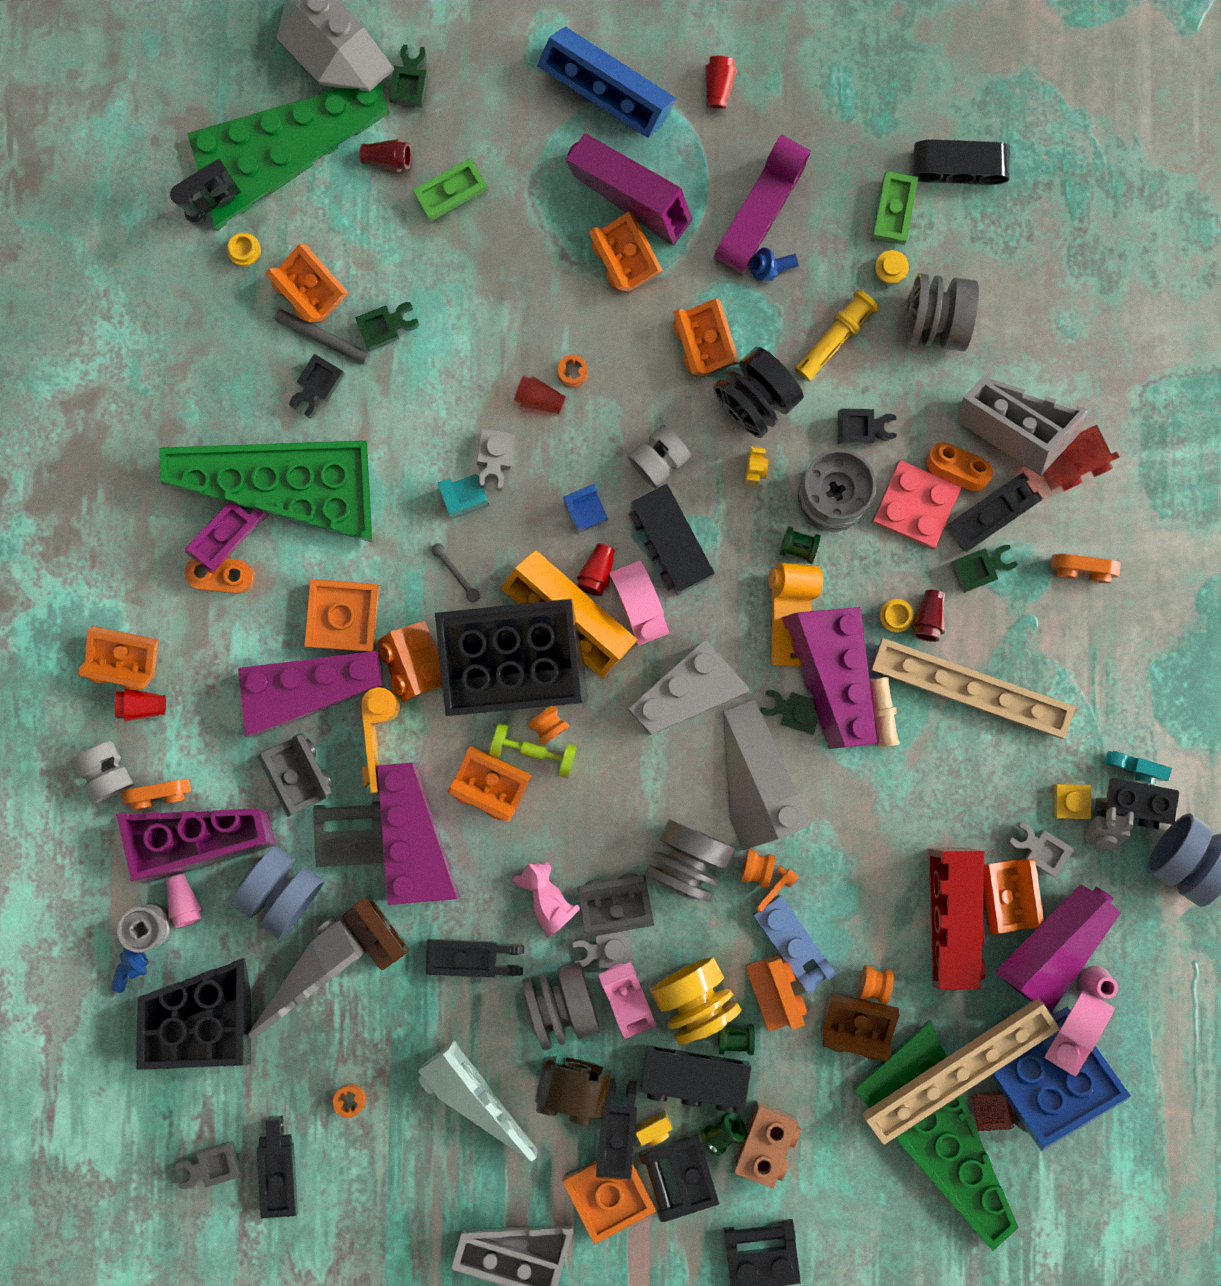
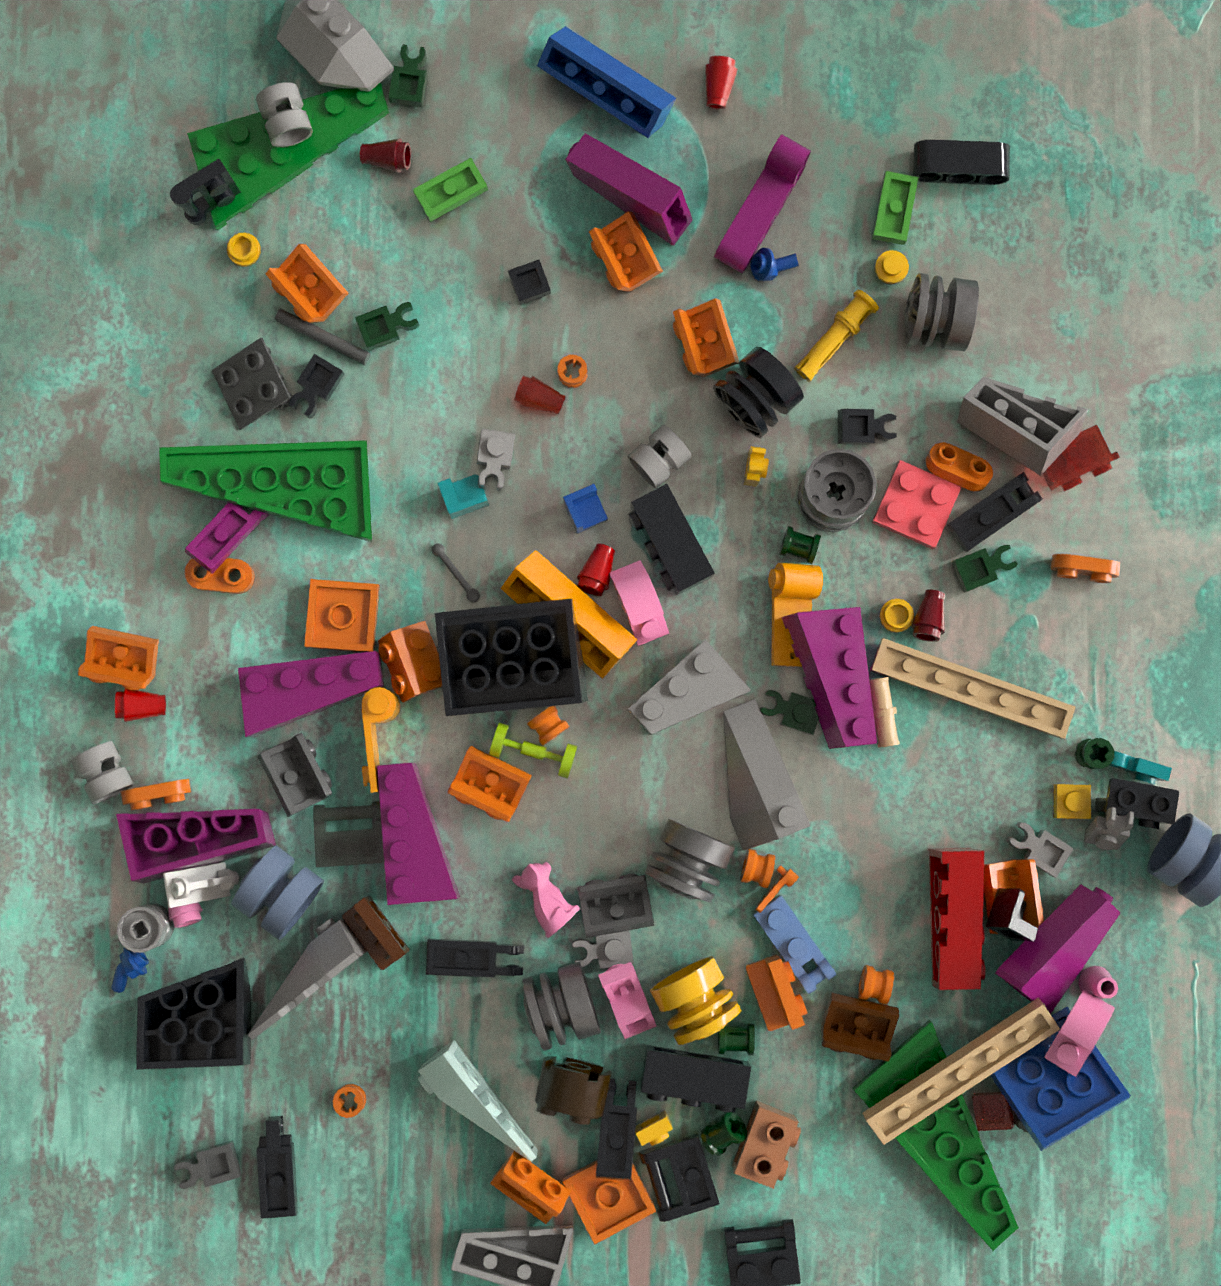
none -> white hinge [163,862,239,908]
none -> dark grey hinge [212,338,292,430]
none -> light grey wheel [256,83,313,147]
none -> orange bracket [490,1150,571,1224]
none -> black plate [508,259,551,305]
none -> panel [986,888,1038,942]
none -> dark green bush [1074,738,1114,769]

